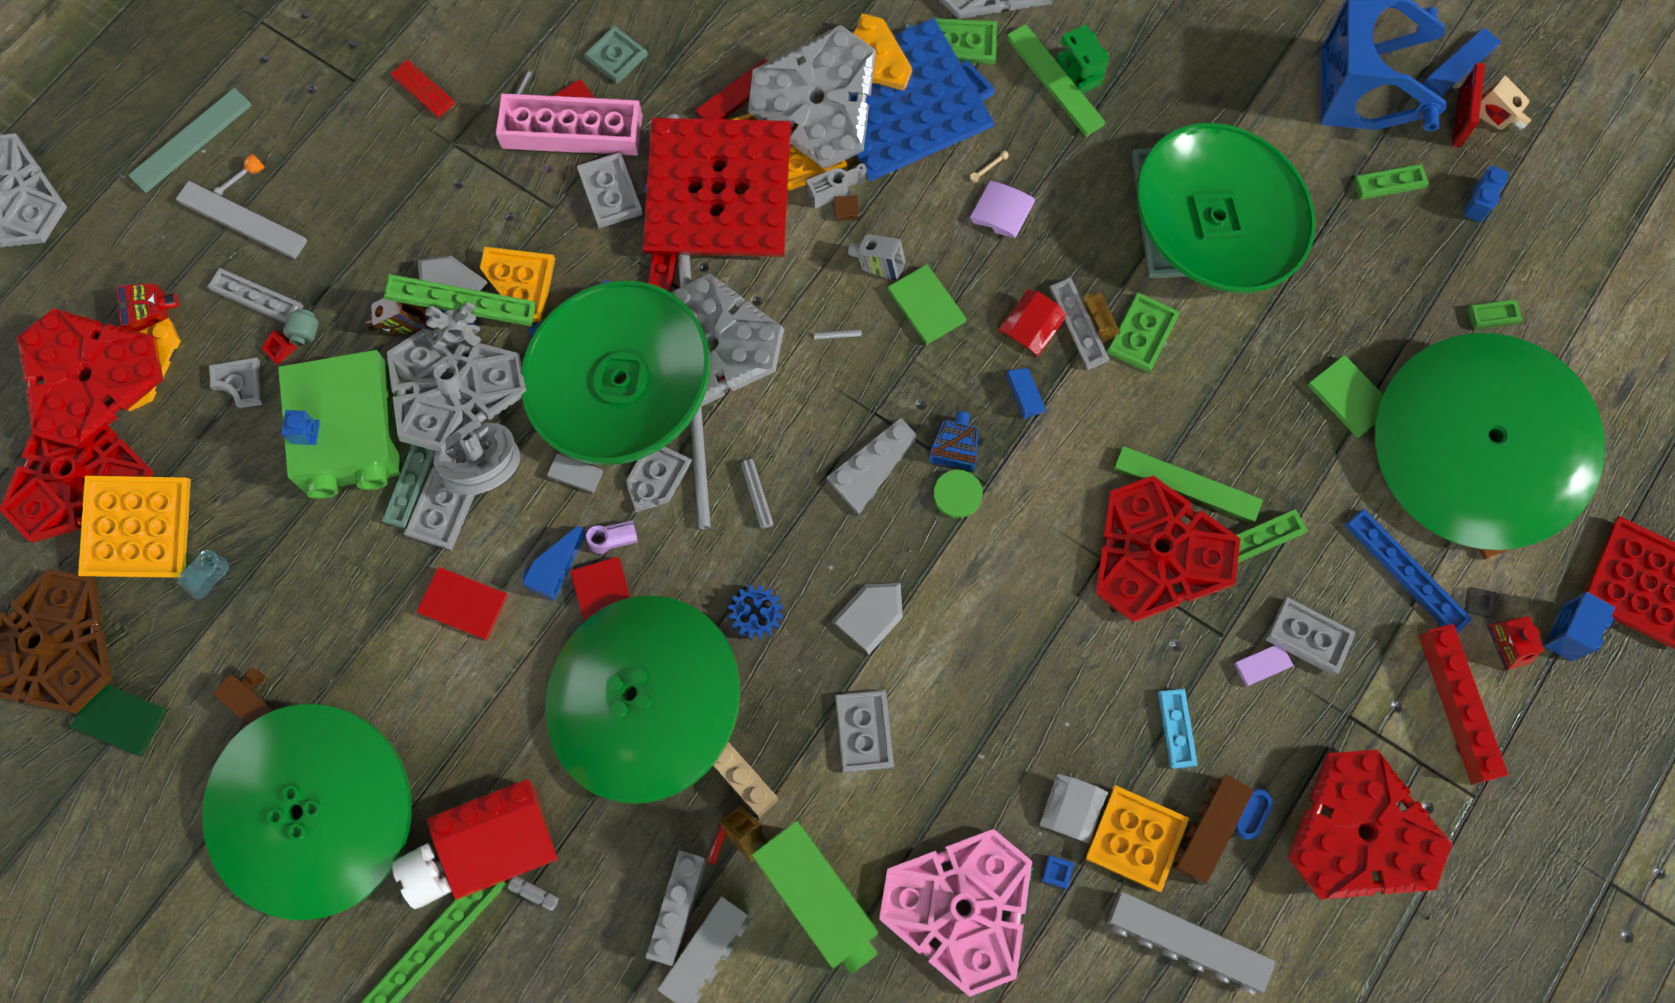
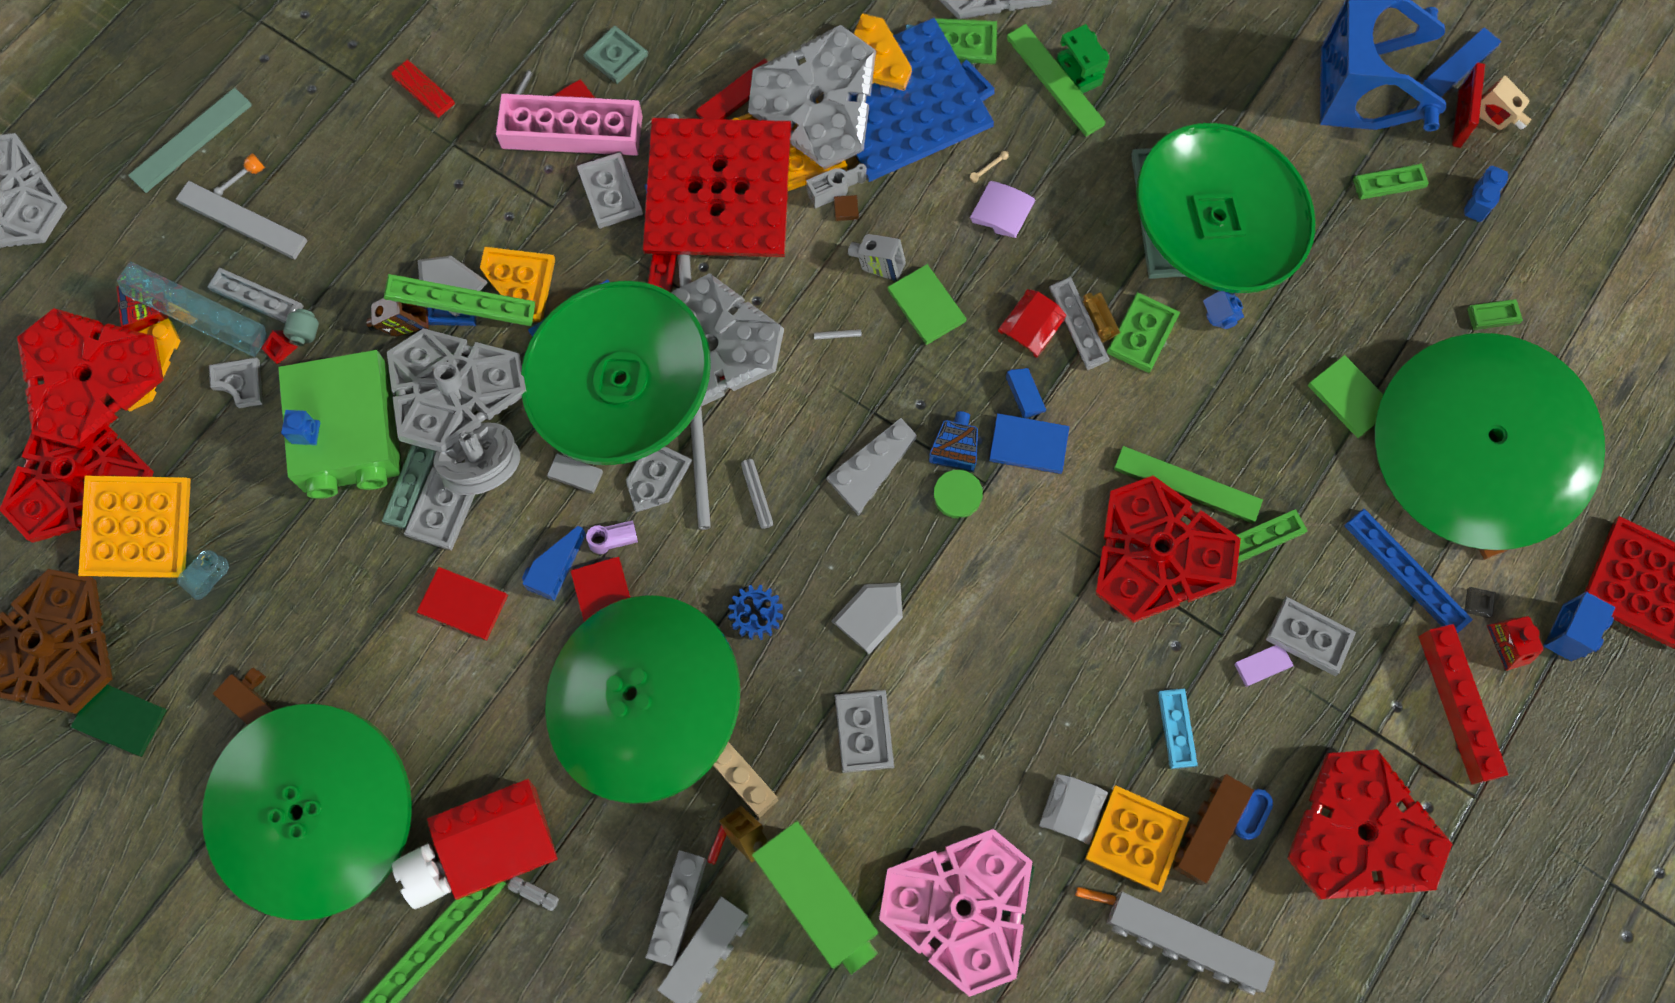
light grey pin [426,302,481,350] -> none
blue tile [1041,855,1074,889] -> none
none -> clear light blue brick [117,261,267,357]
none -> blue tile [989,413,1070,474]
none -> orange piece [1075,887,1116,905]
none -> blue brick [1203,291,1244,329]

